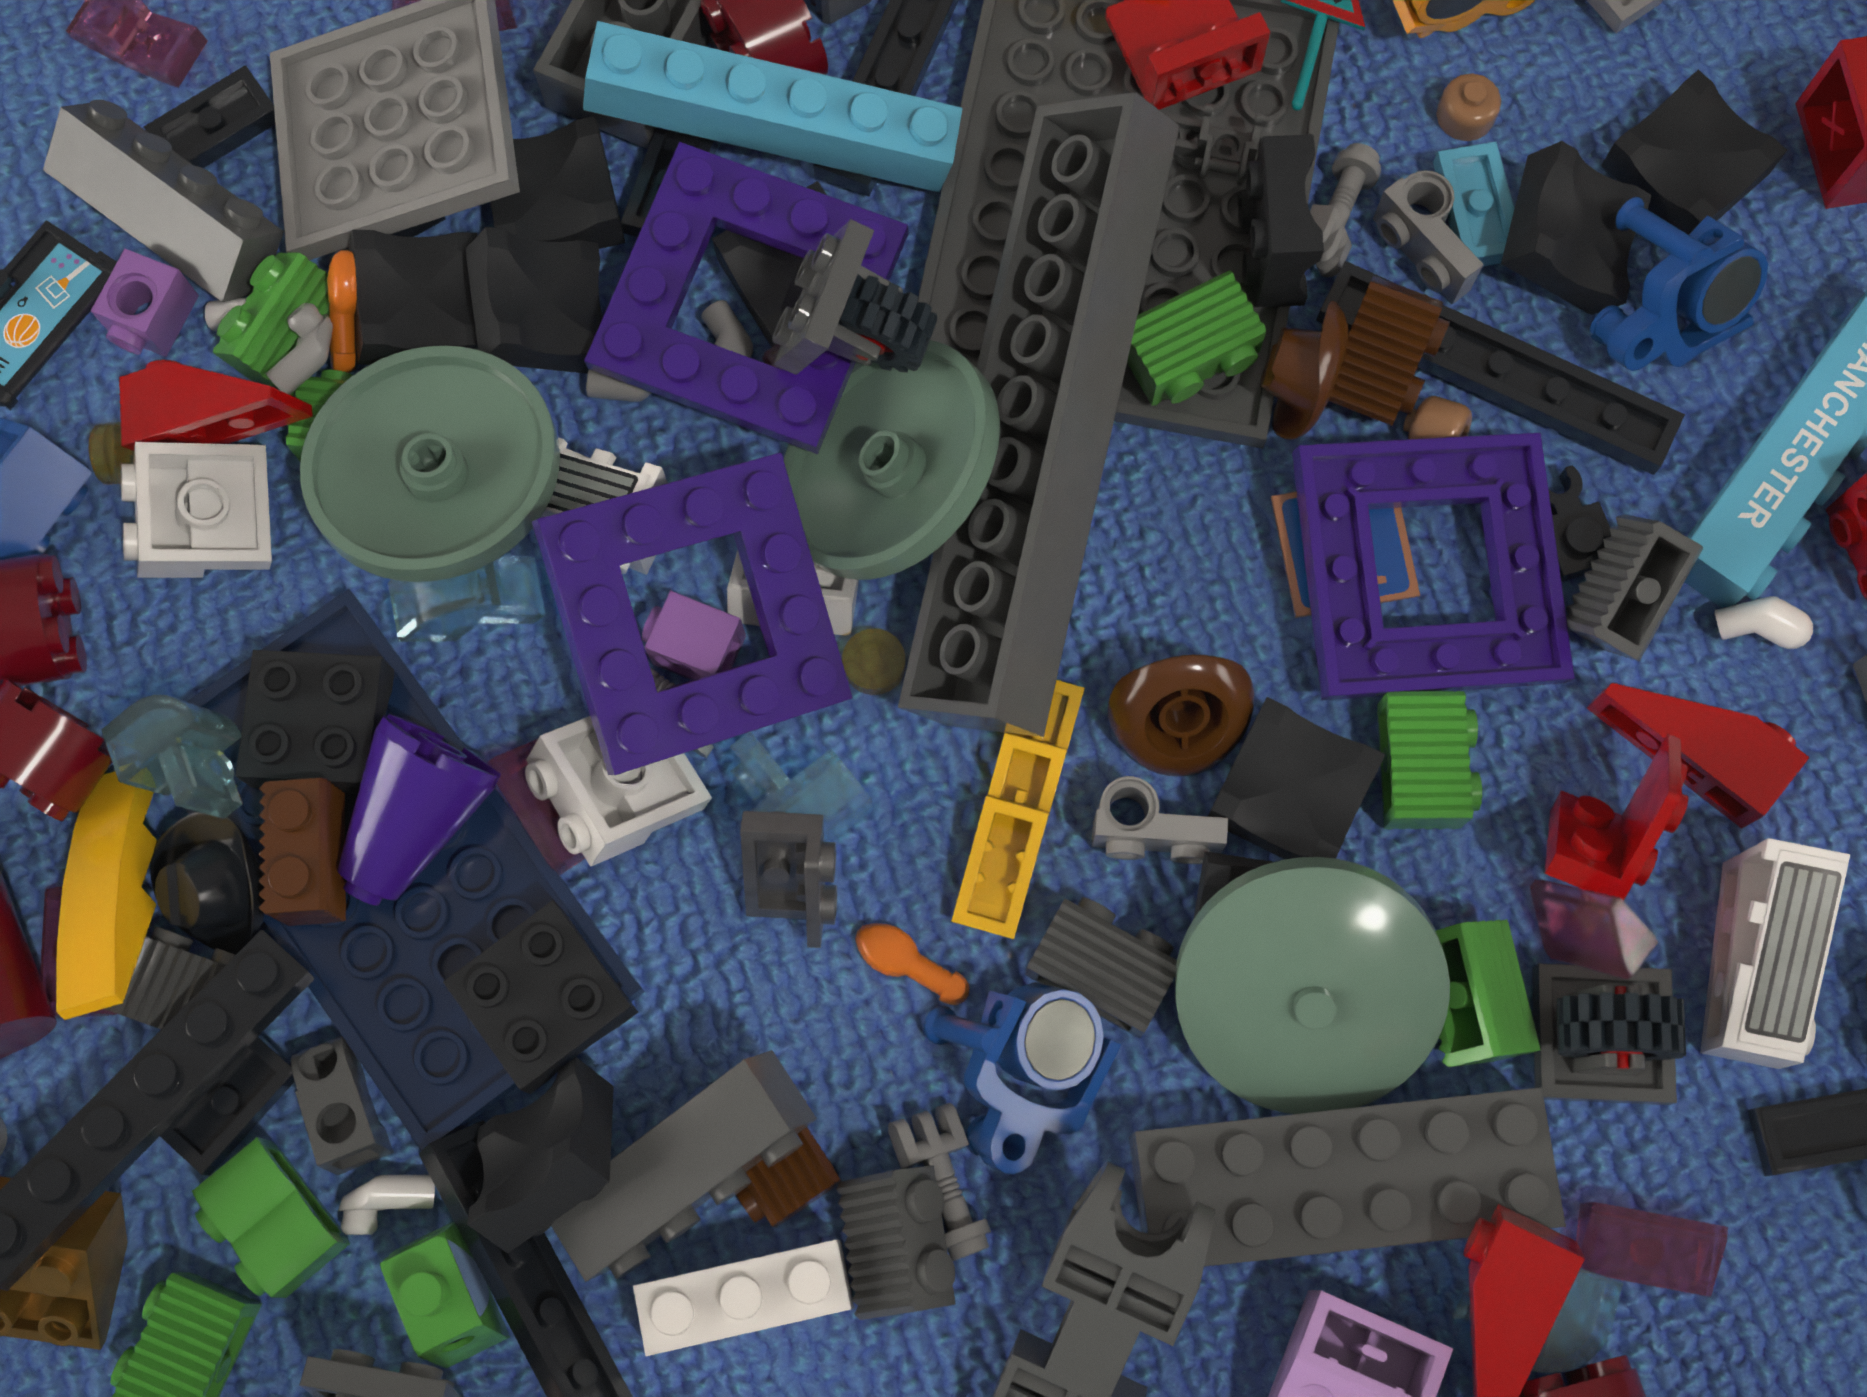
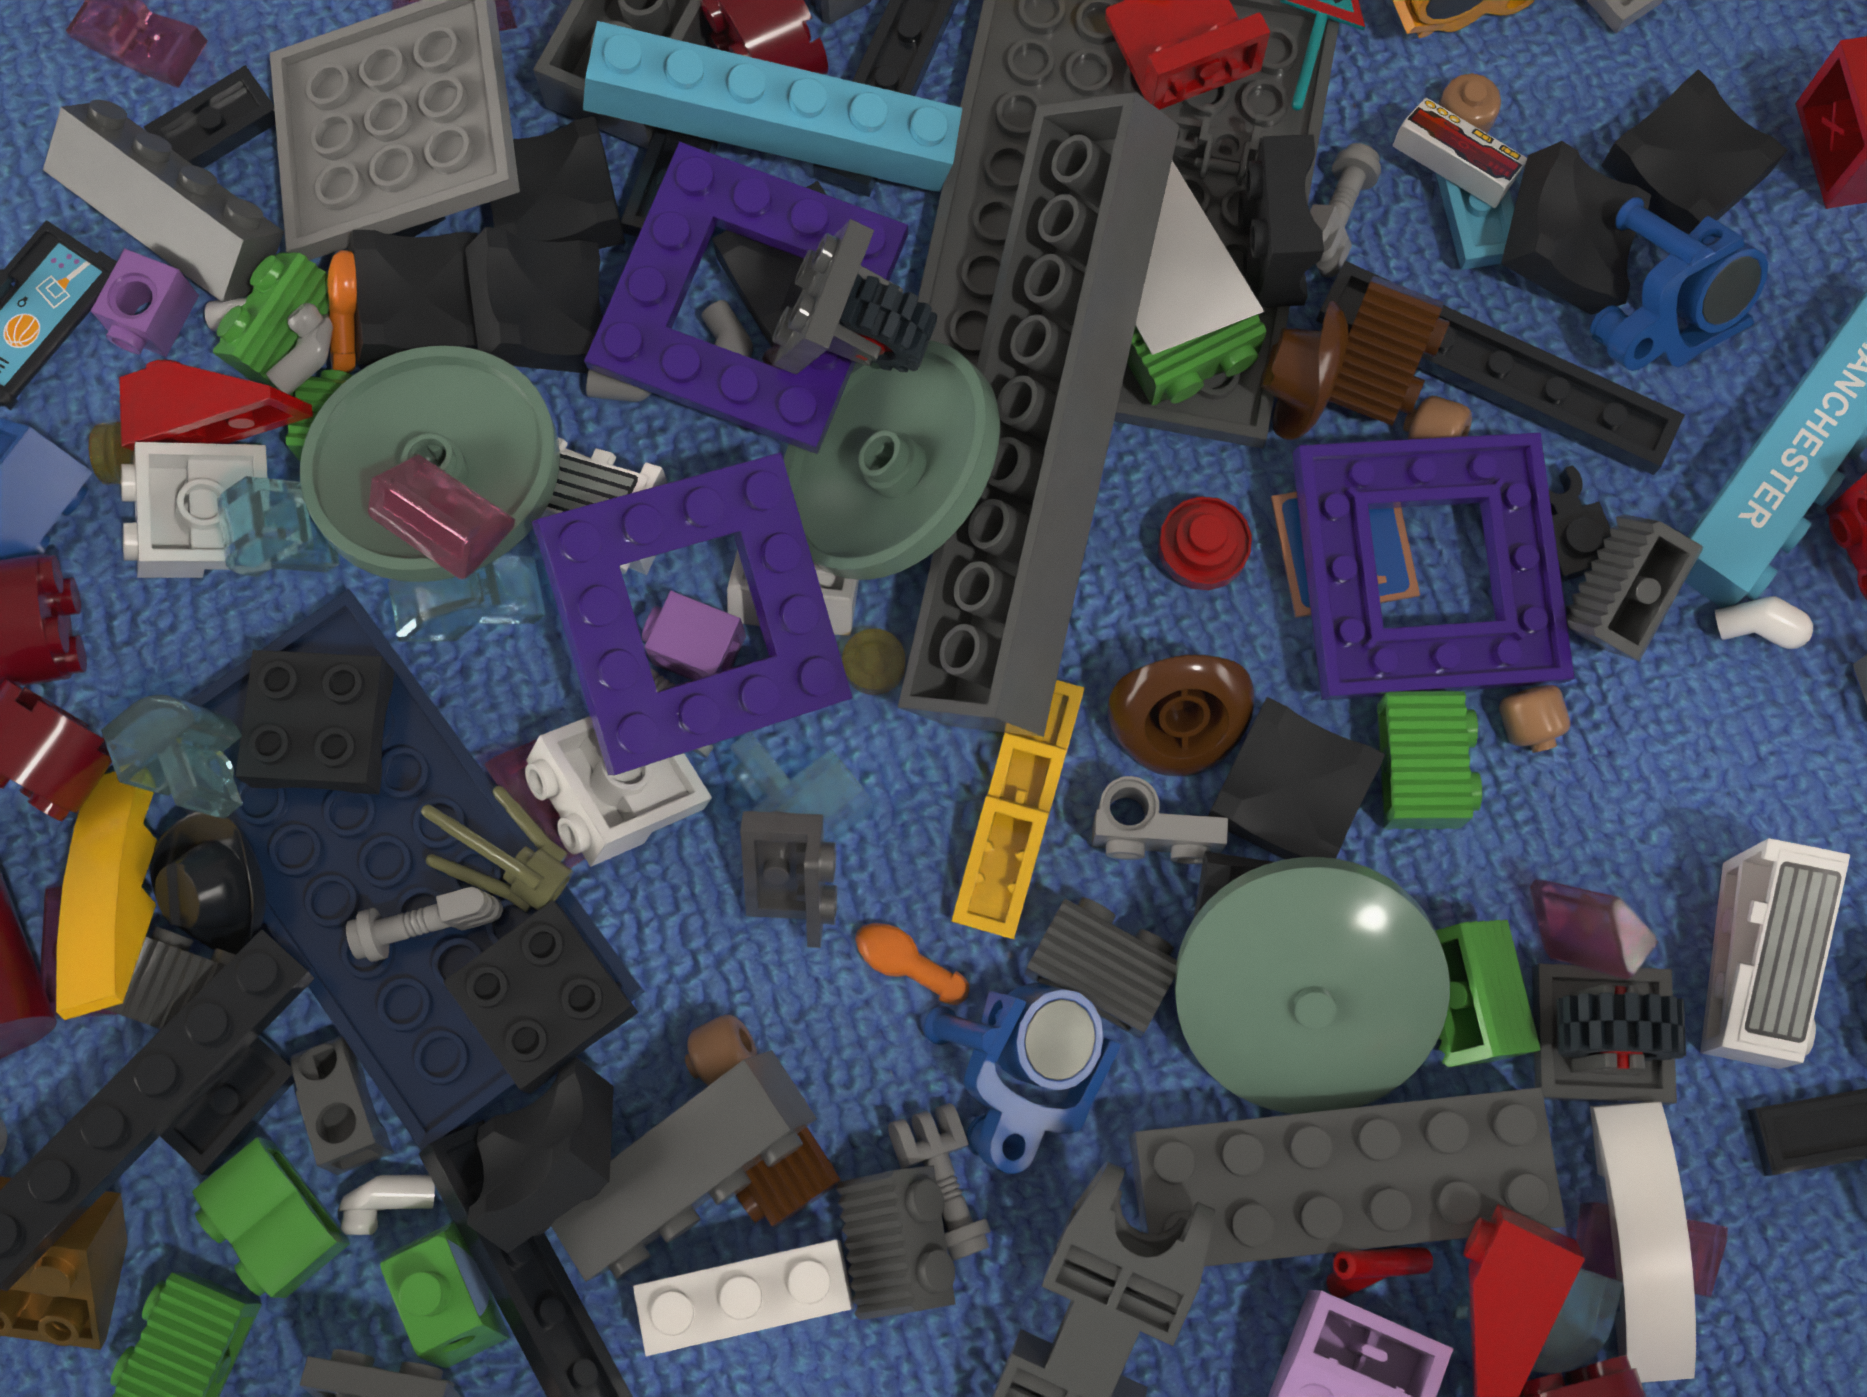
reddish brown brick [259,778,346,926] -> none
dark purple cone [337,714,501,906] -> none
light grey plate [1373,170,1484,304] -> none
red bracket [1545,734,1689,905] -> none
red slope [1587,683,1810,829] -> none
none -> clear light blue brick [216,476,340,577]
none -> light grey hinge [346,887,503,962]
none -> clear pink slope [368,454,515,580]
none -> olive plant [421,786,573,913]
none -> medium nougat piece [685,1014,758,1086]
none -> white sticker [1135,160,1264,355]
none -> red plate [1158,496,1252,591]
none -> red piece [1326,1246,1433,1299]
none -> slope [1393,98,1527,208]
none -> medium nougat piece [1499,685,1570,753]
none -> white slope [1590,1101,1696,1383]

